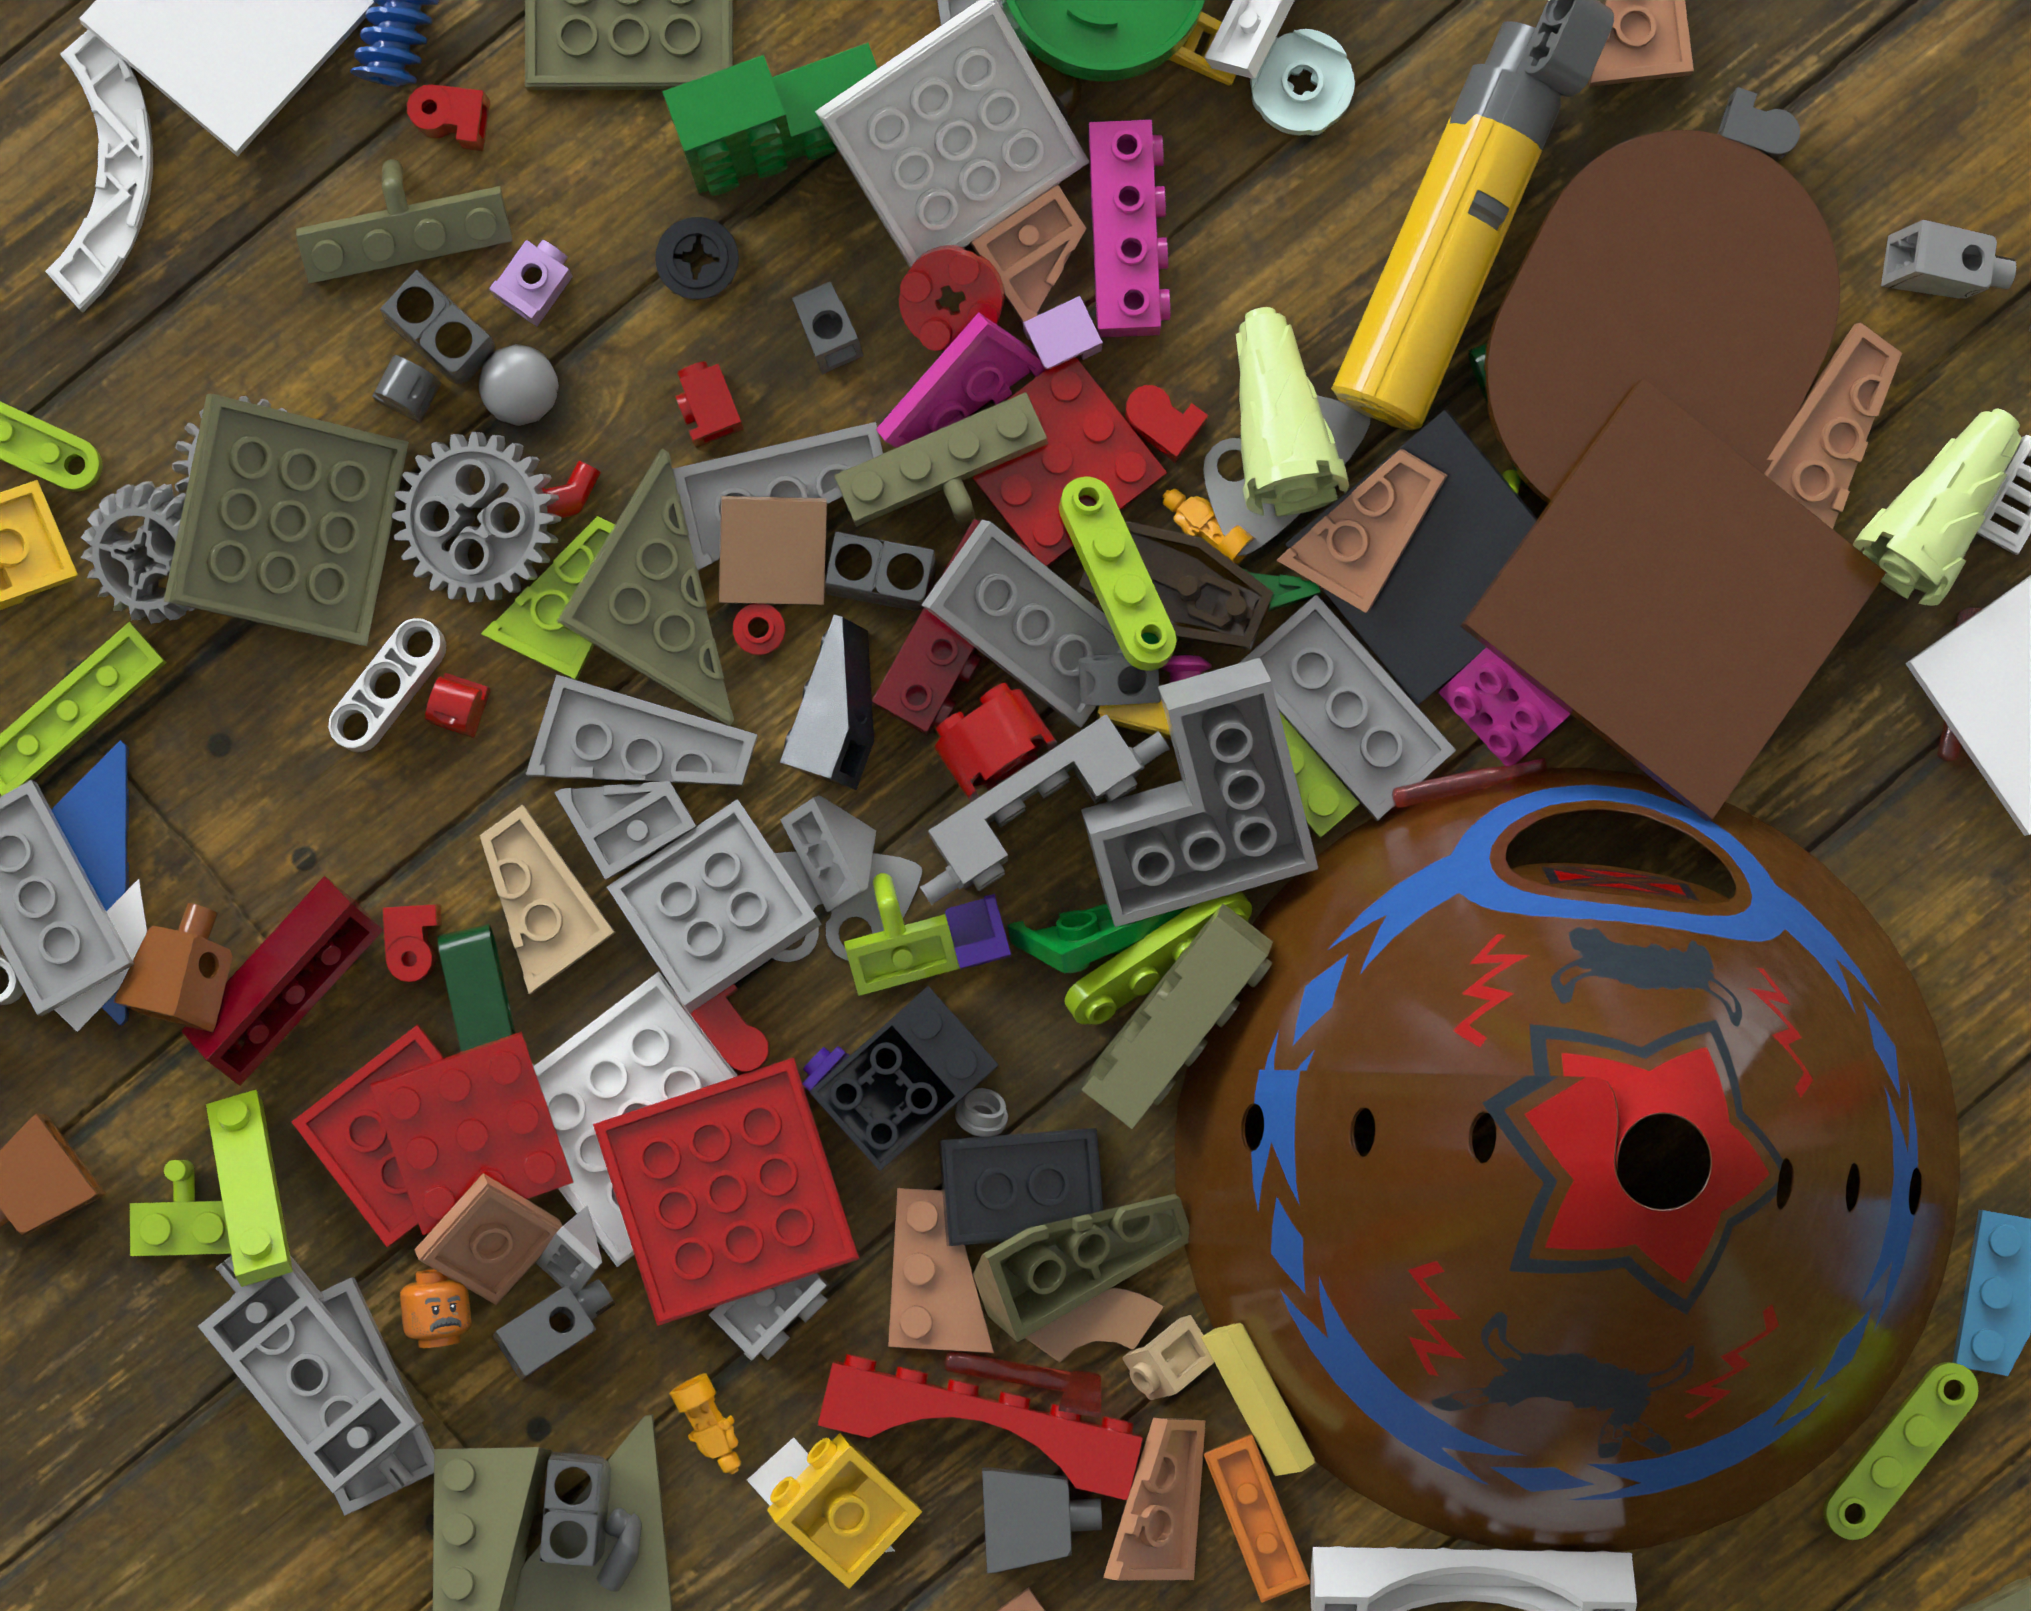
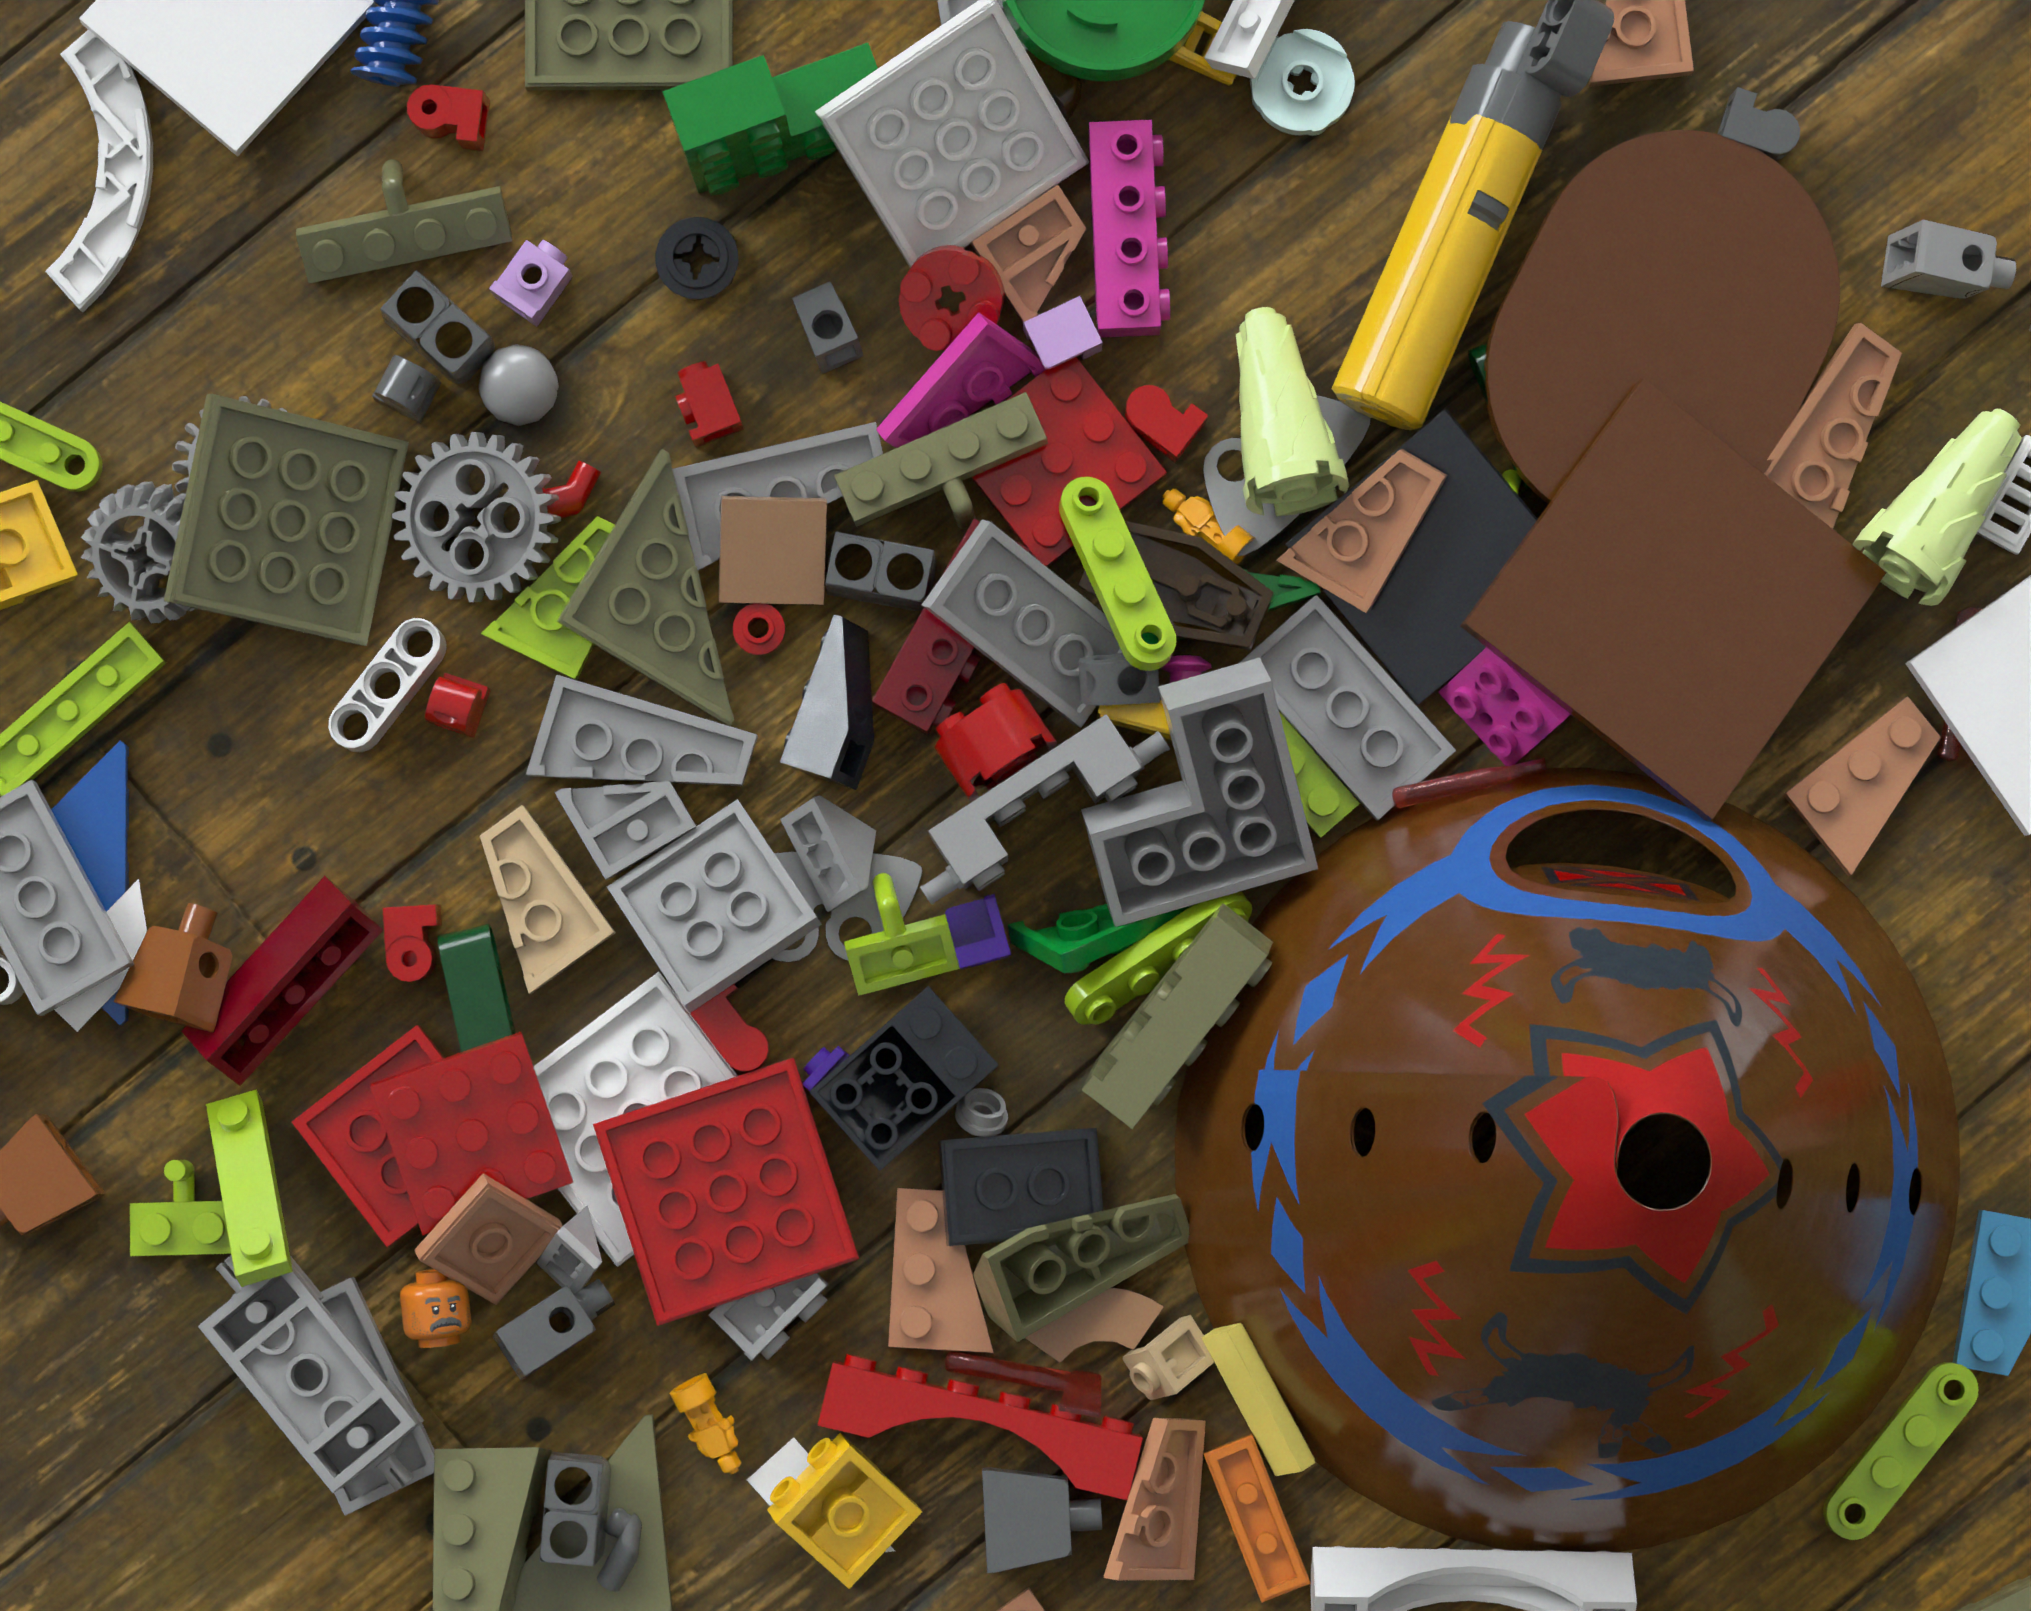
none -> nougat wing [1783,696,1941,876]

